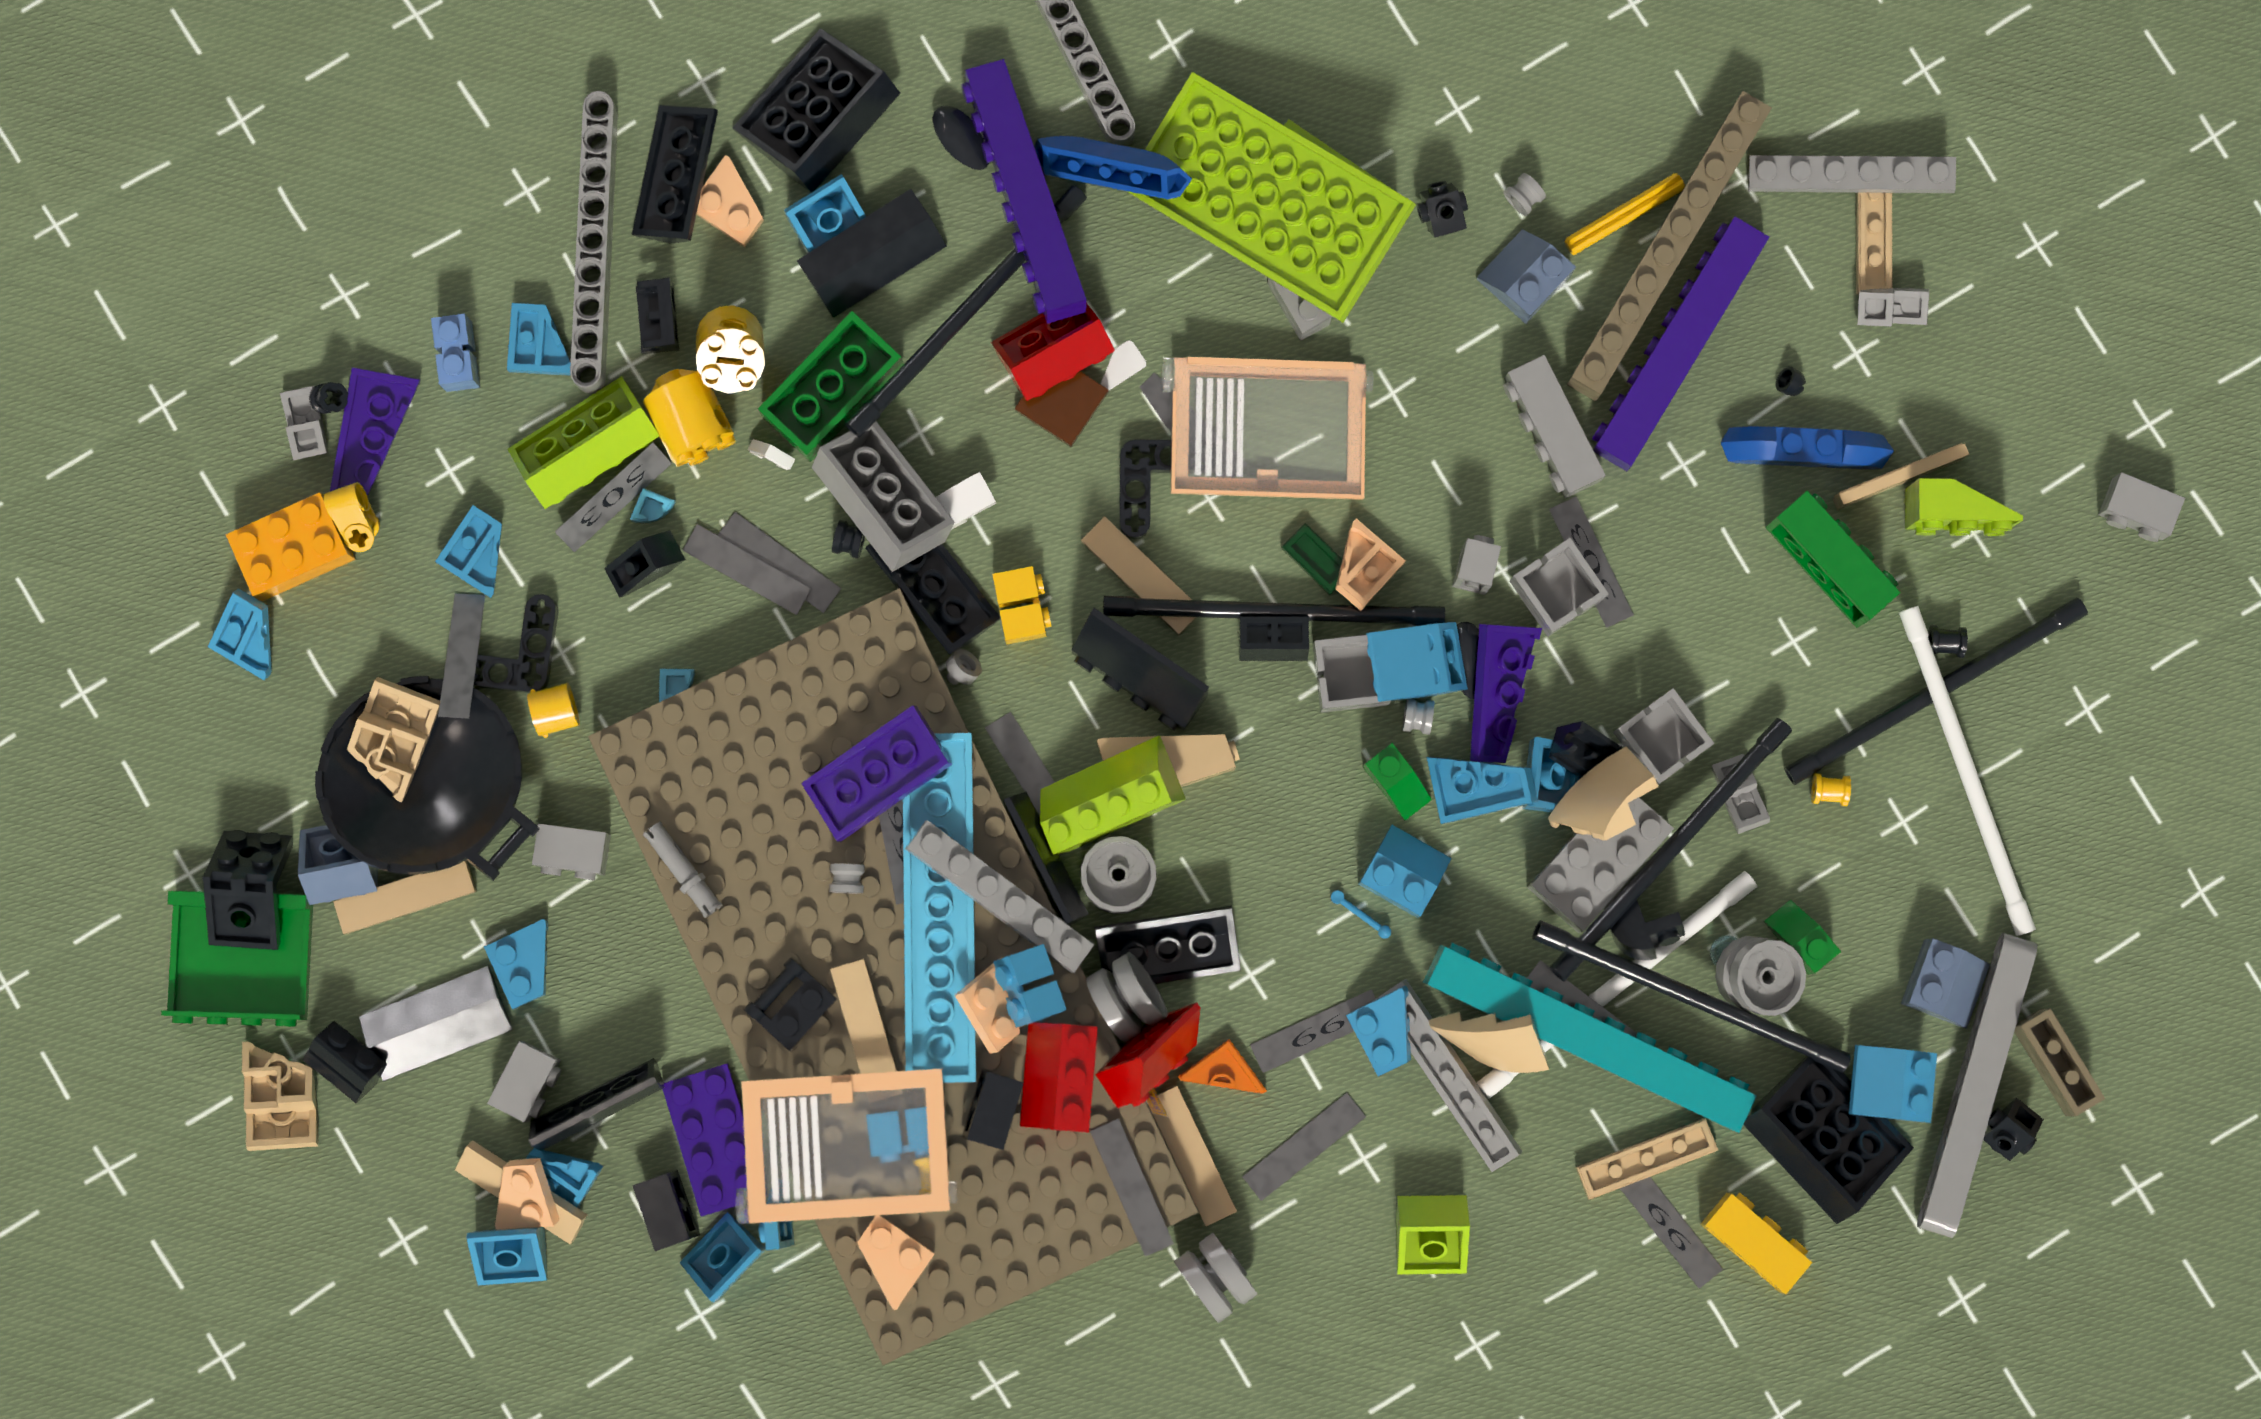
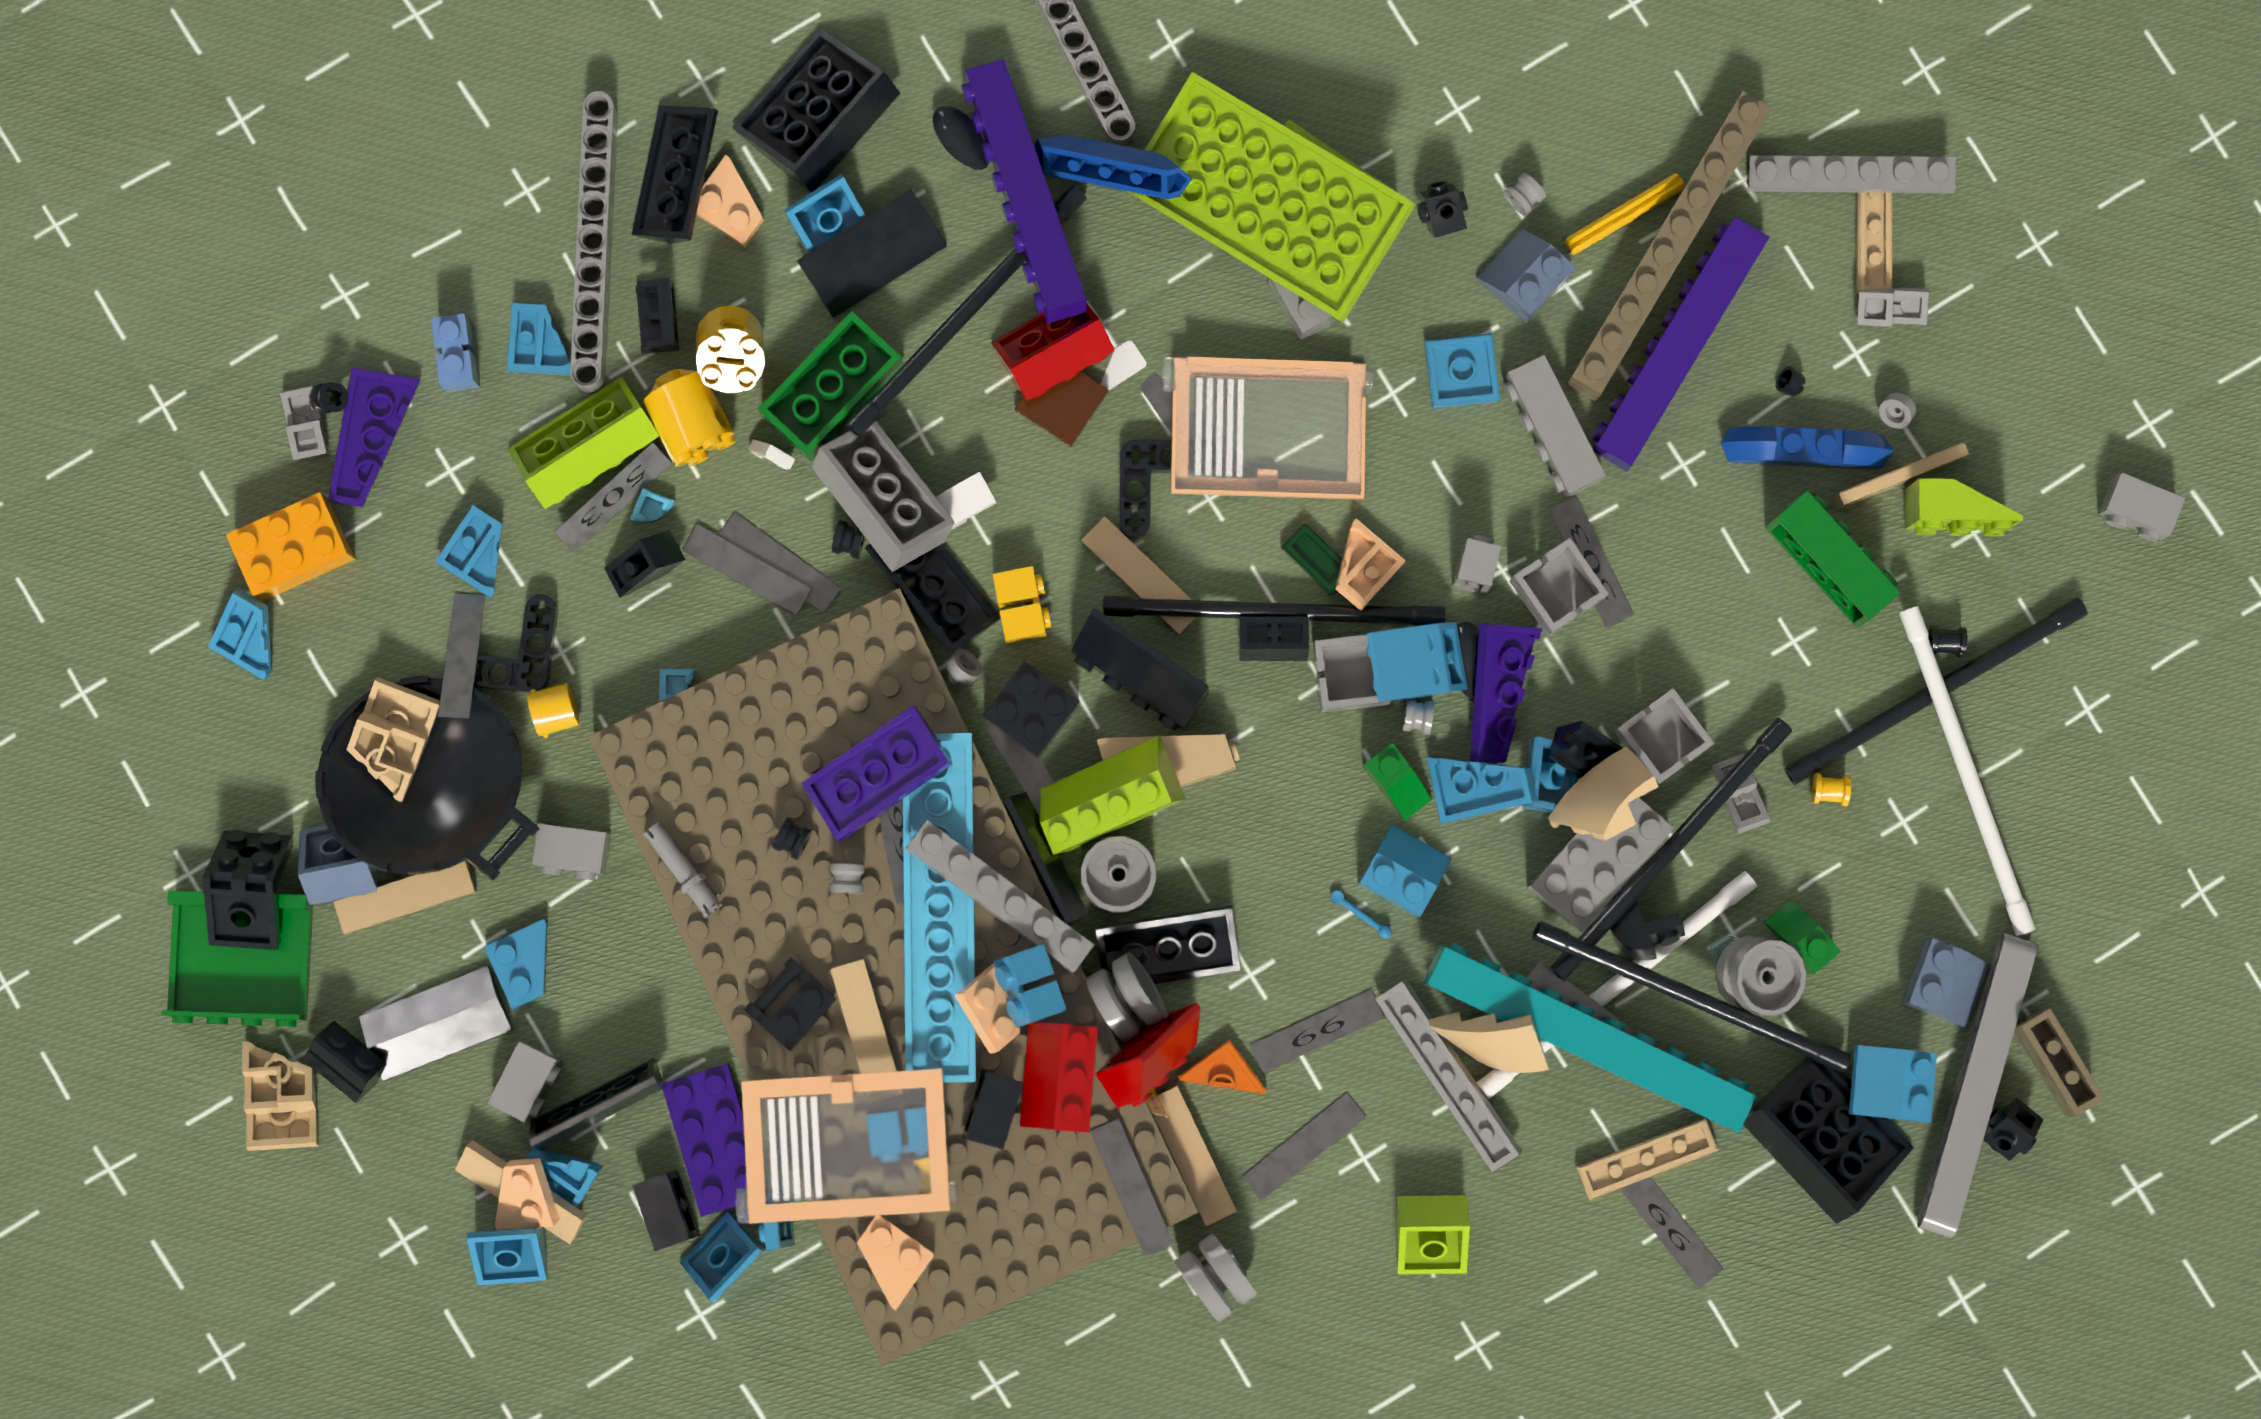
yellow piece [324,482,380,552] -> none
dark azure wing [1346,985,1411,1076] -> none
yellow brick [1700,1193,1813,1294] -> none
none -> black wheel [772,818,813,861]
none -> black brick [983,661,1080,760]
none -> dark azure tile [1424,333,1500,409]
none -> light grey tile [1879,392,1916,429]

